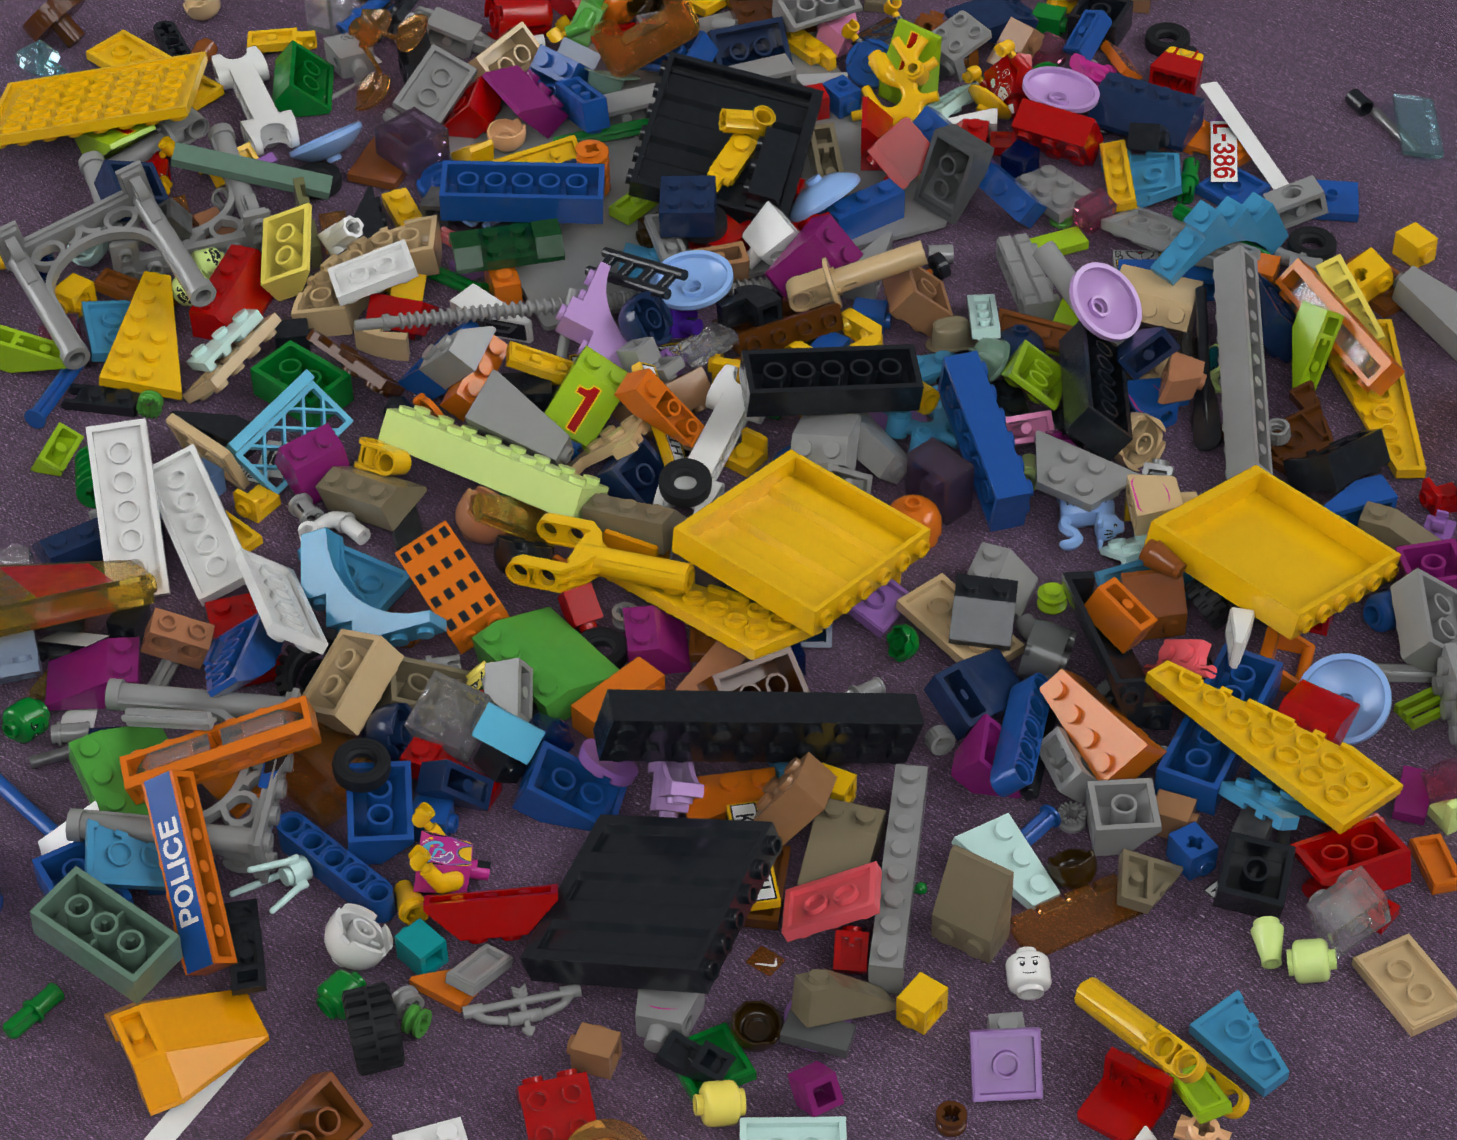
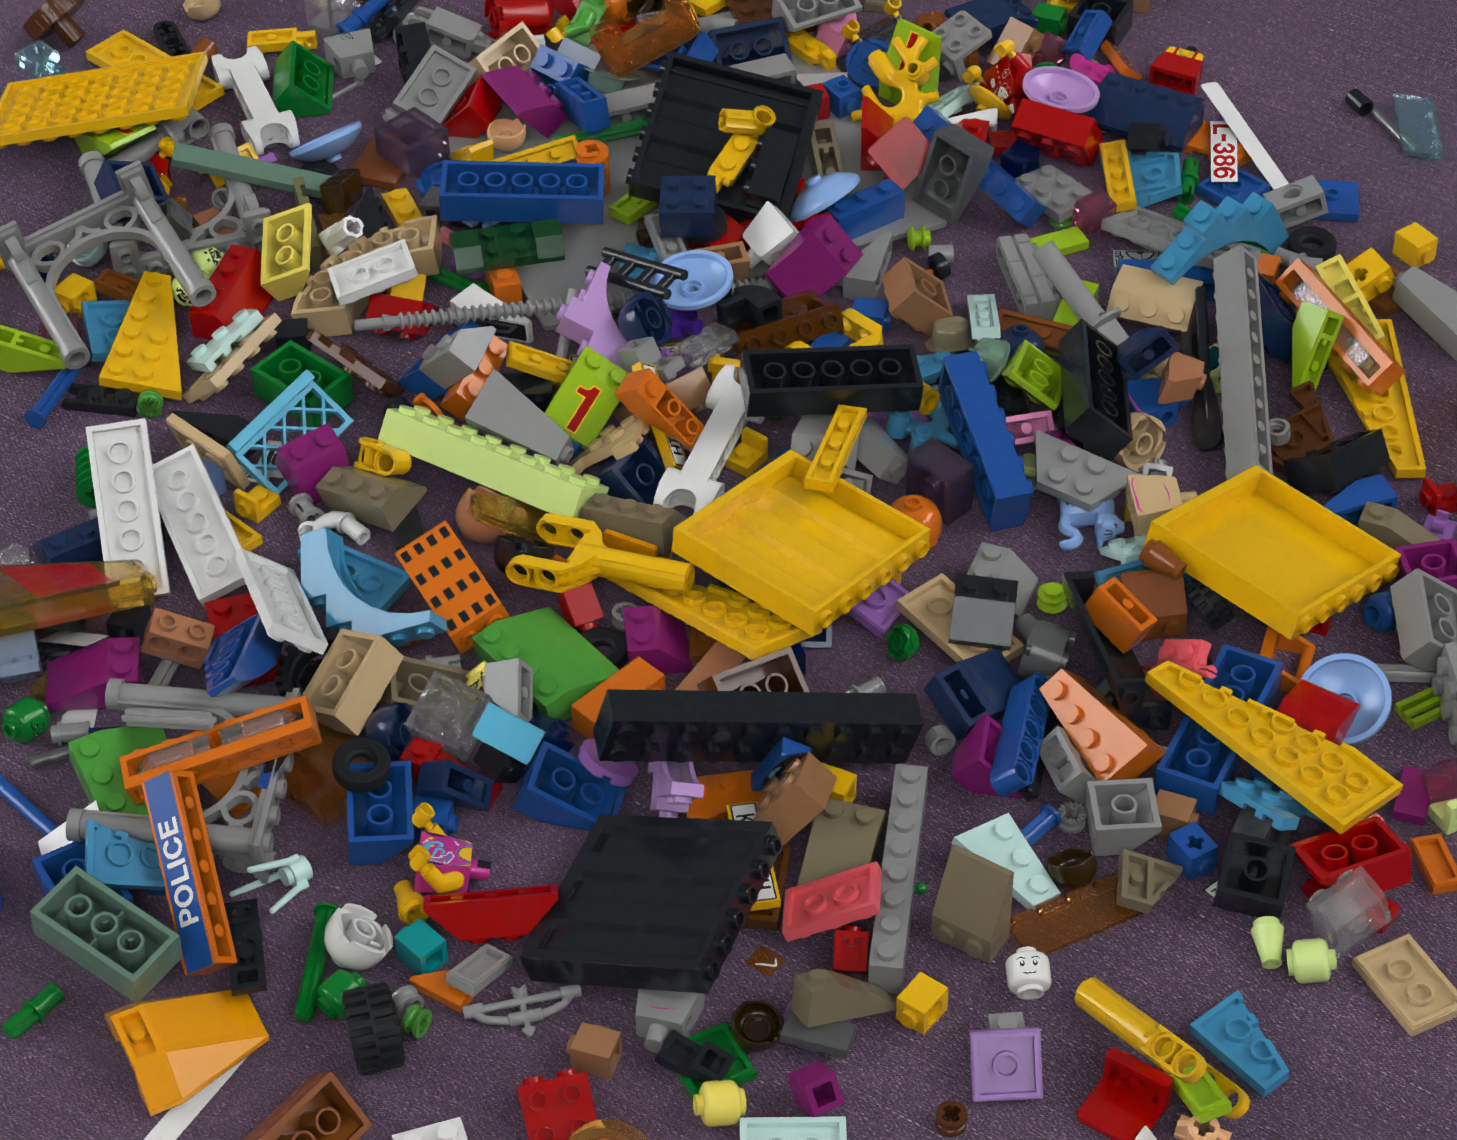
lime slope [30,422,84,477] -> none
blue beam [276,811,396,923] -> none
clear orange plant [348,9,429,111] -> none
tan slope [354,329,410,361] -> none
black tyre [659,458,712,508] -> none
tan piece [786,240,928,312] -> none
lavender dish [1069,262,1142,342] -> none
black tyre [1145,22,1190,57] -> none
white slope [1225,607,1255,669] -> none
none -> green axle [294,902,338,1022]
none -> dark brown beam [319,168,364,214]
none -> blue slope [751,737,811,791]
none -> yellow tile [803,404,867,493]
none -> lime wheel [906,225,931,252]

